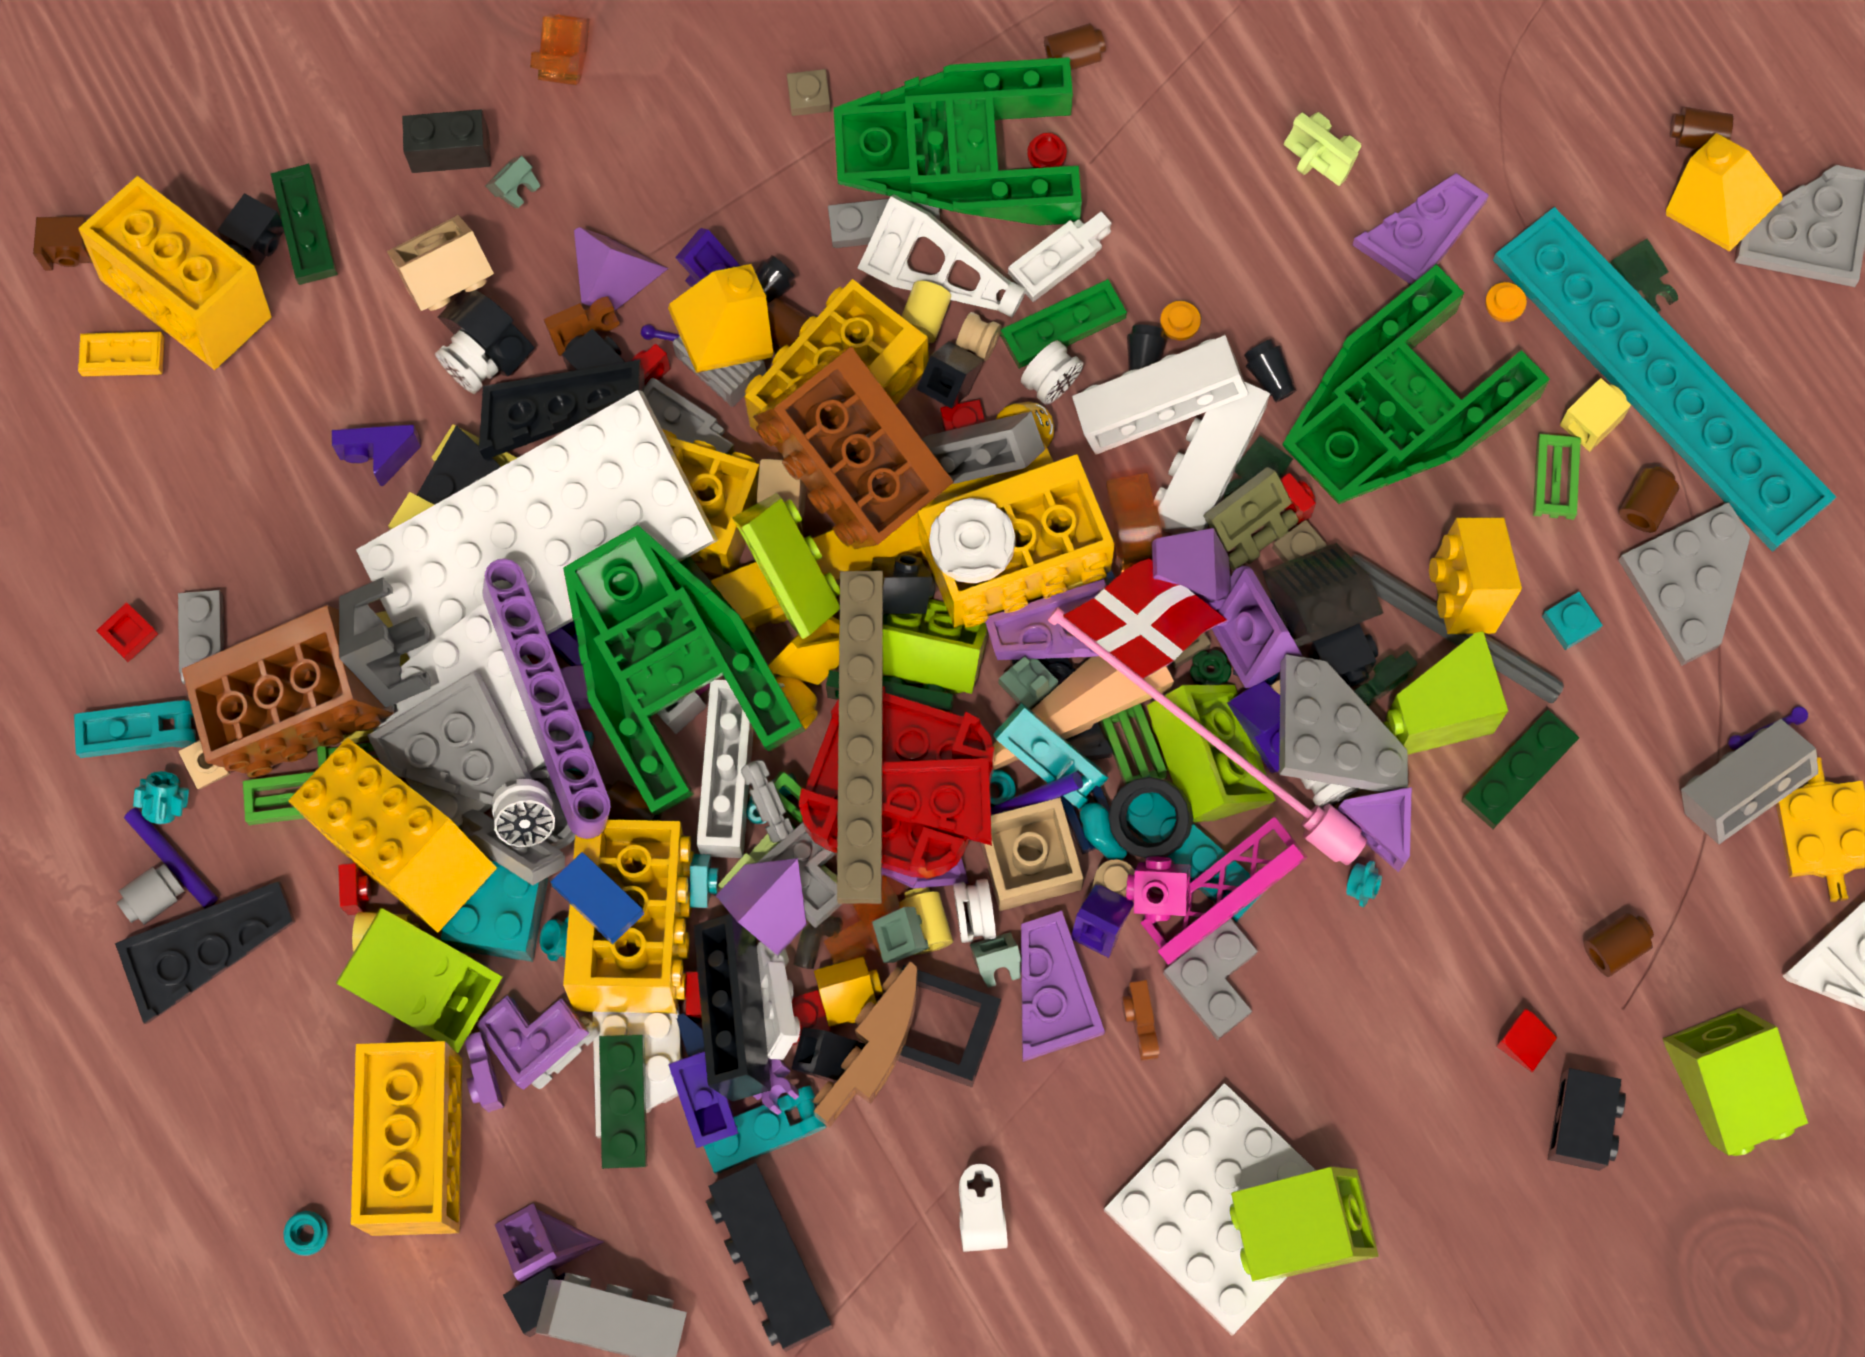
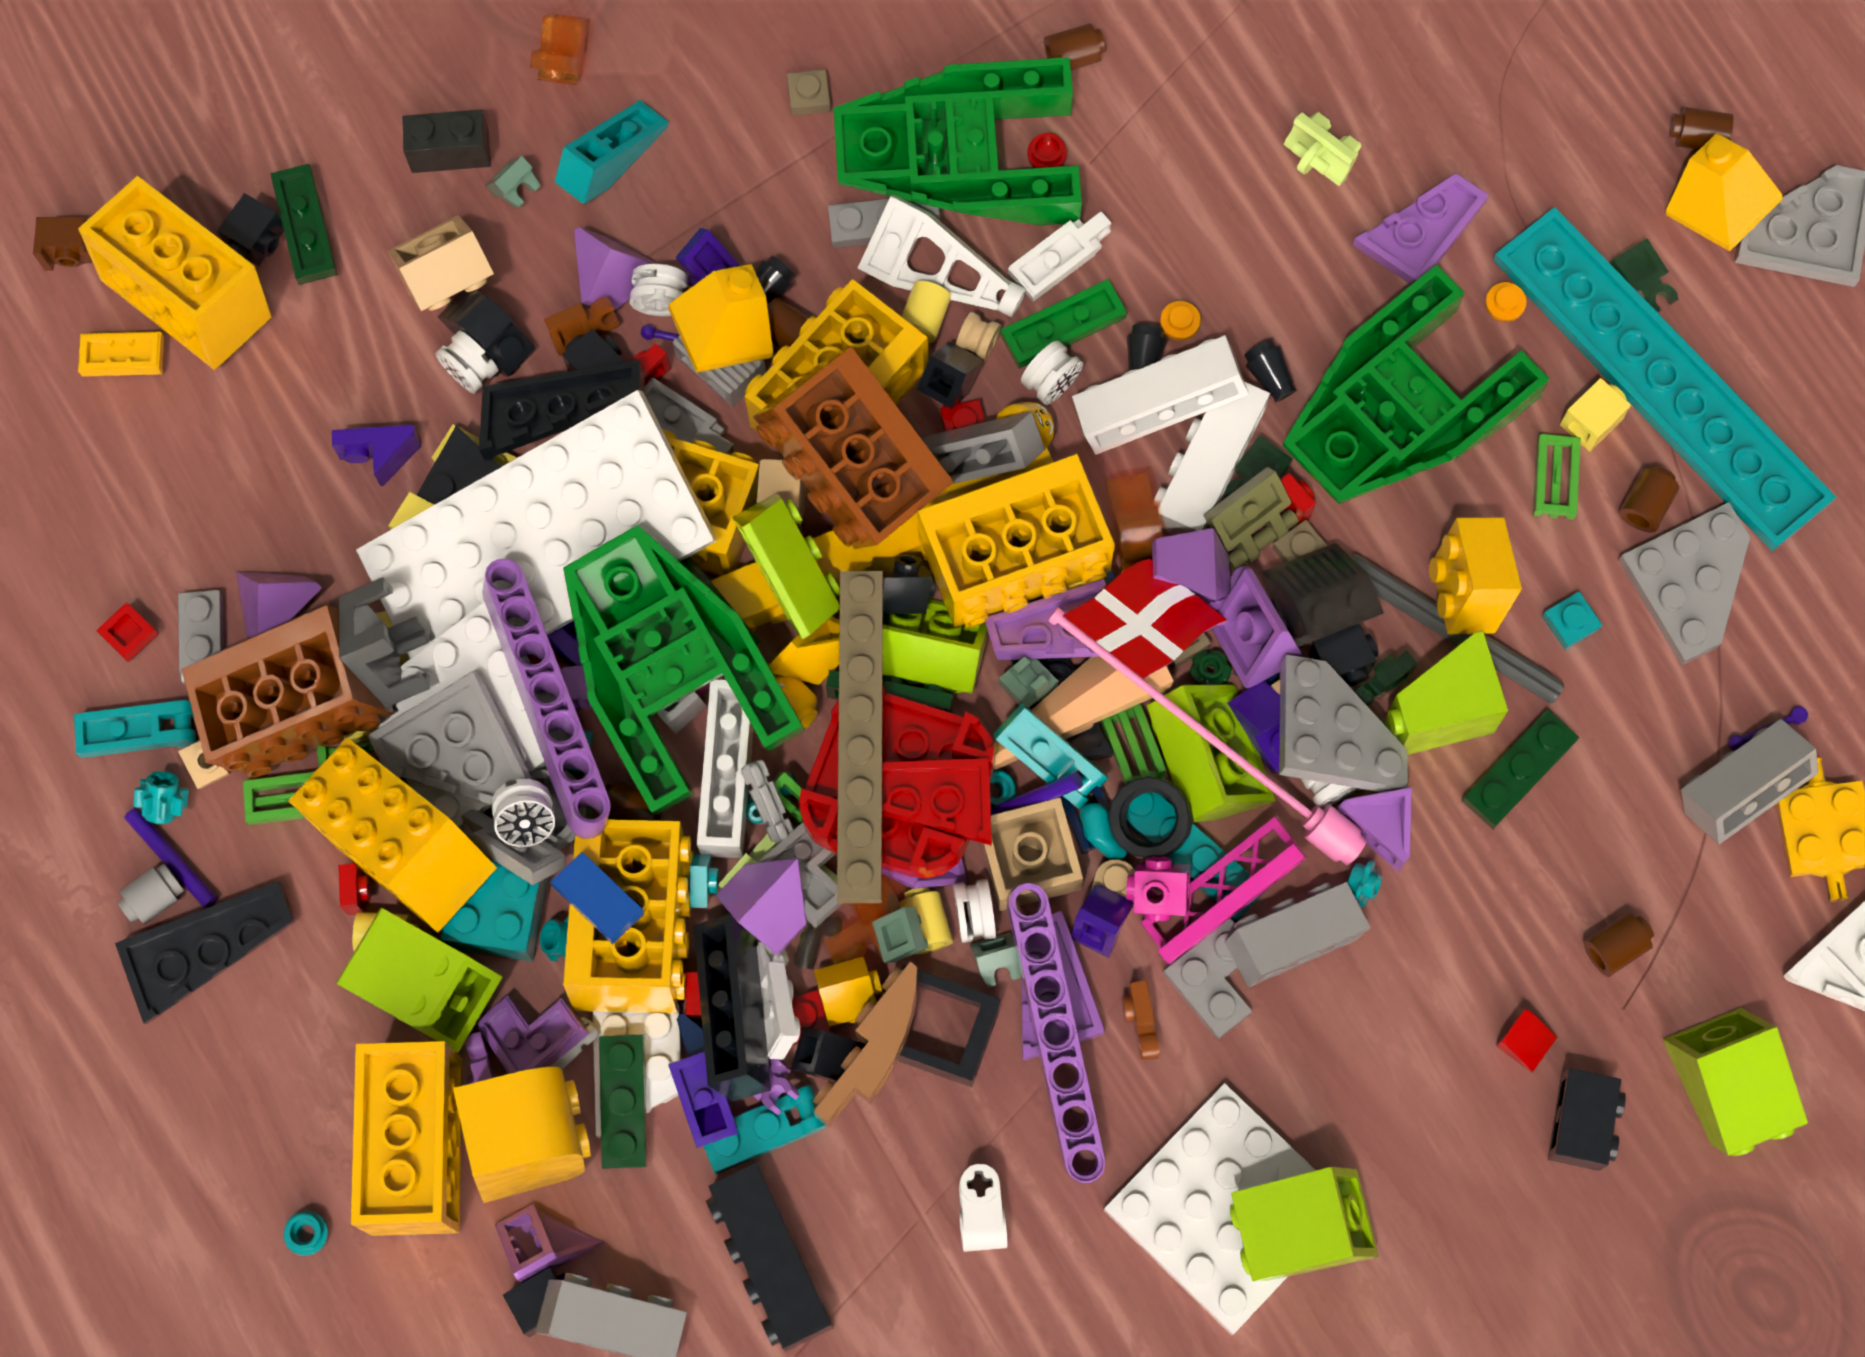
white tile [929,498,1016,583] -> none
none -> medium lavender slope [236,571,322,638]
none -> yellow brick [453,1067,591,1203]
none -> teal slope [554,100,669,205]
none -> white wheel [629,264,689,317]
none -> medium lavender beam [1006,883,1105,1183]
none -> light grey brick [1225,882,1371,988]

